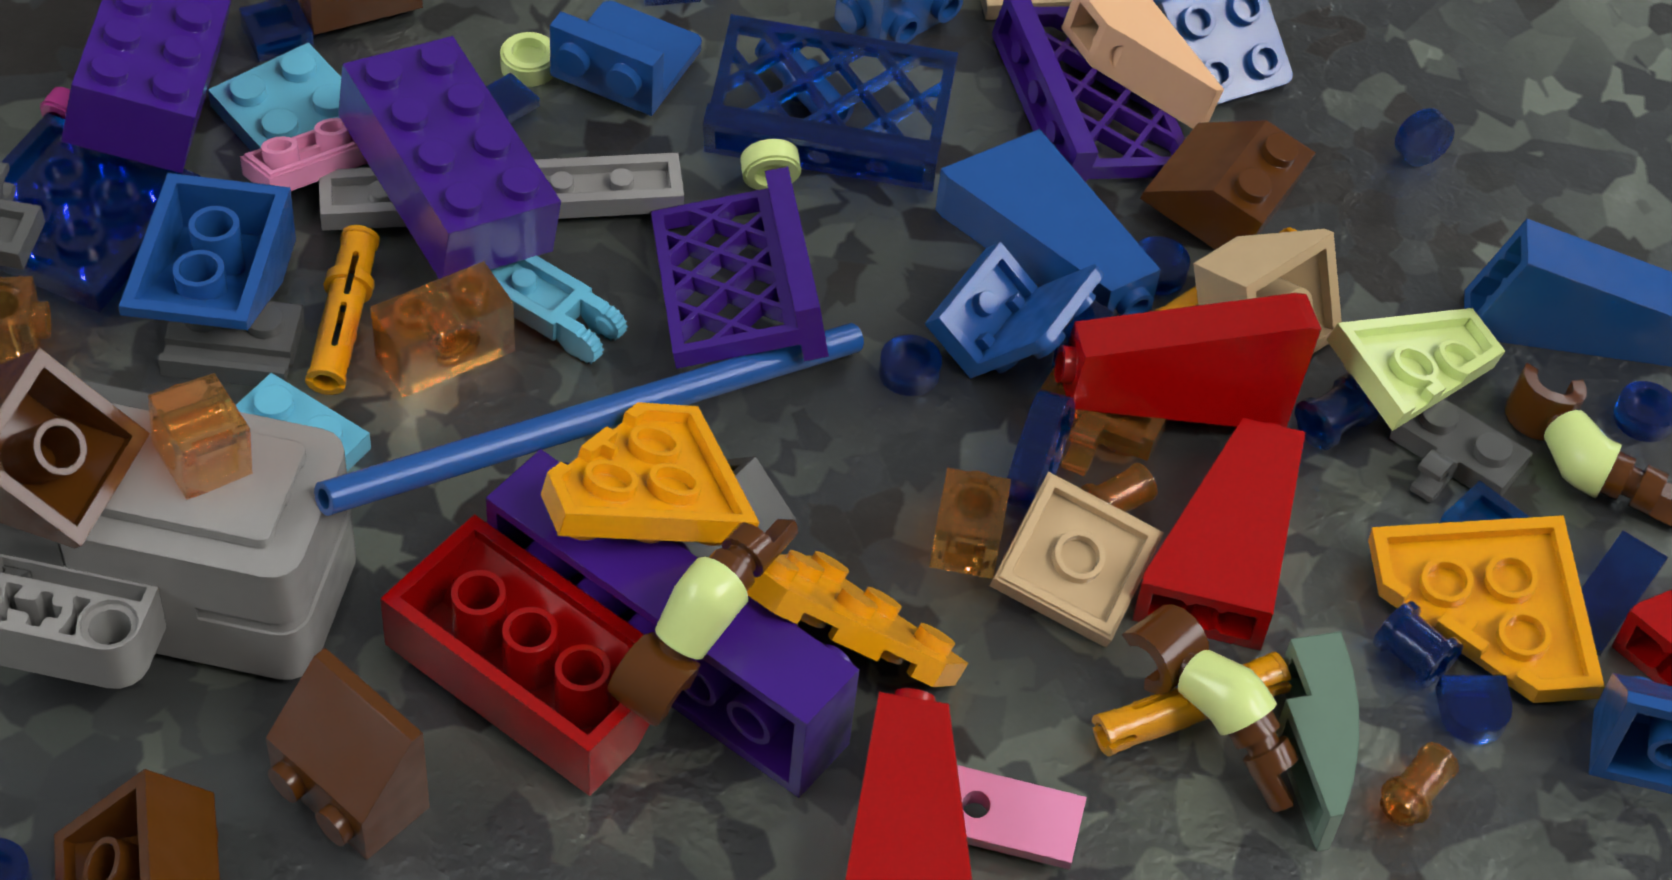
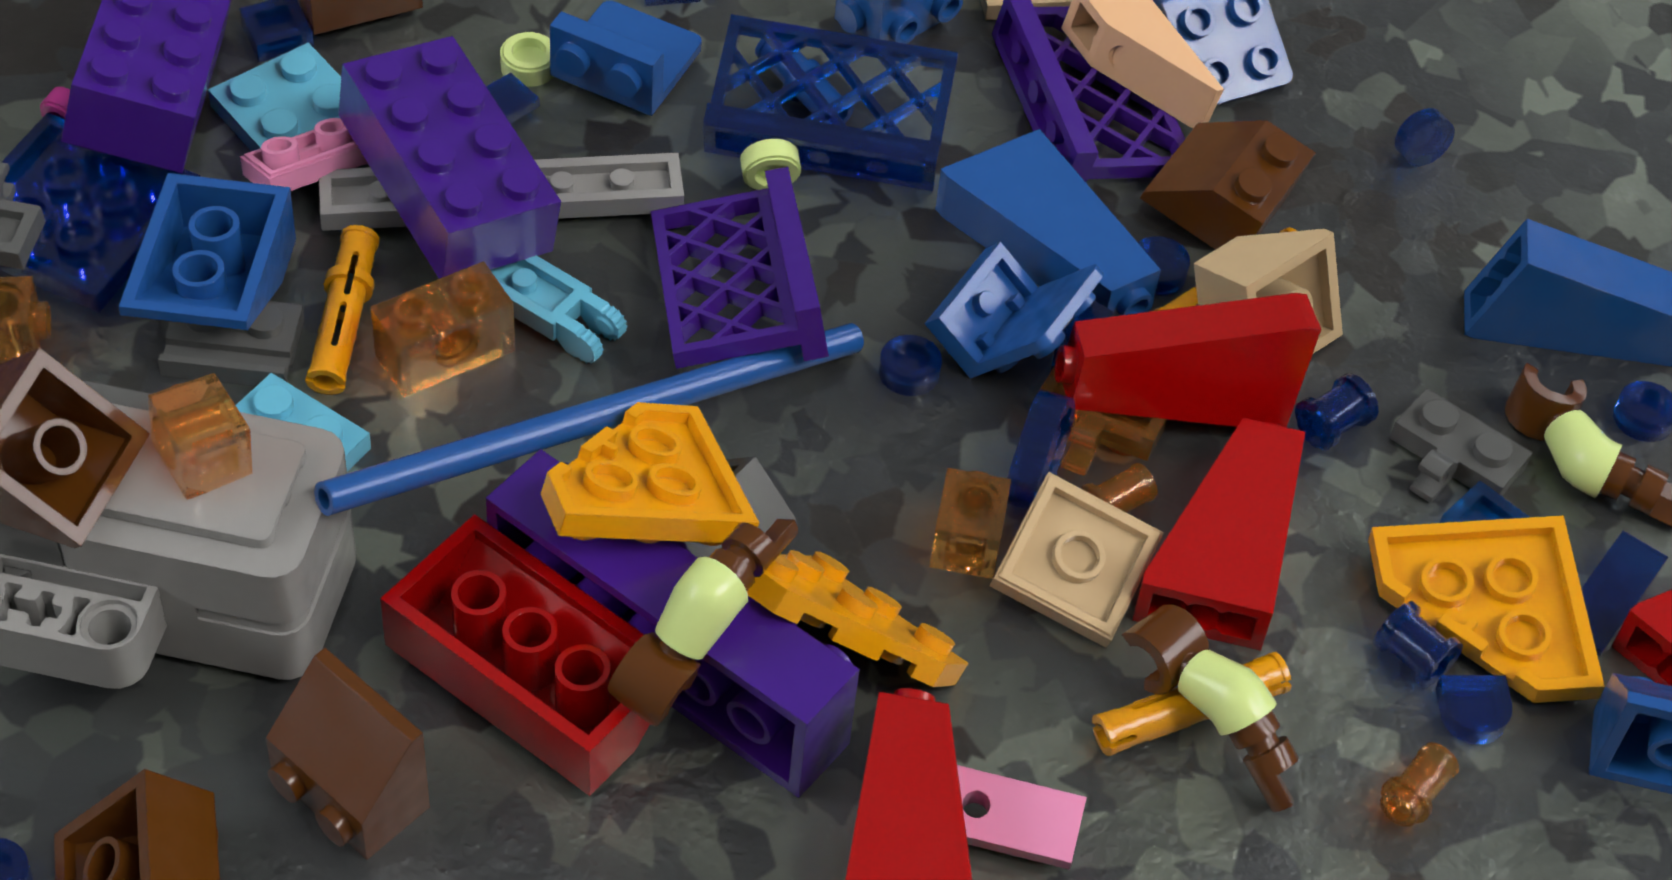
sand green slope [1275,631,1359,852] -> none
yellowish green wing [1327,308,1505,431] -> none

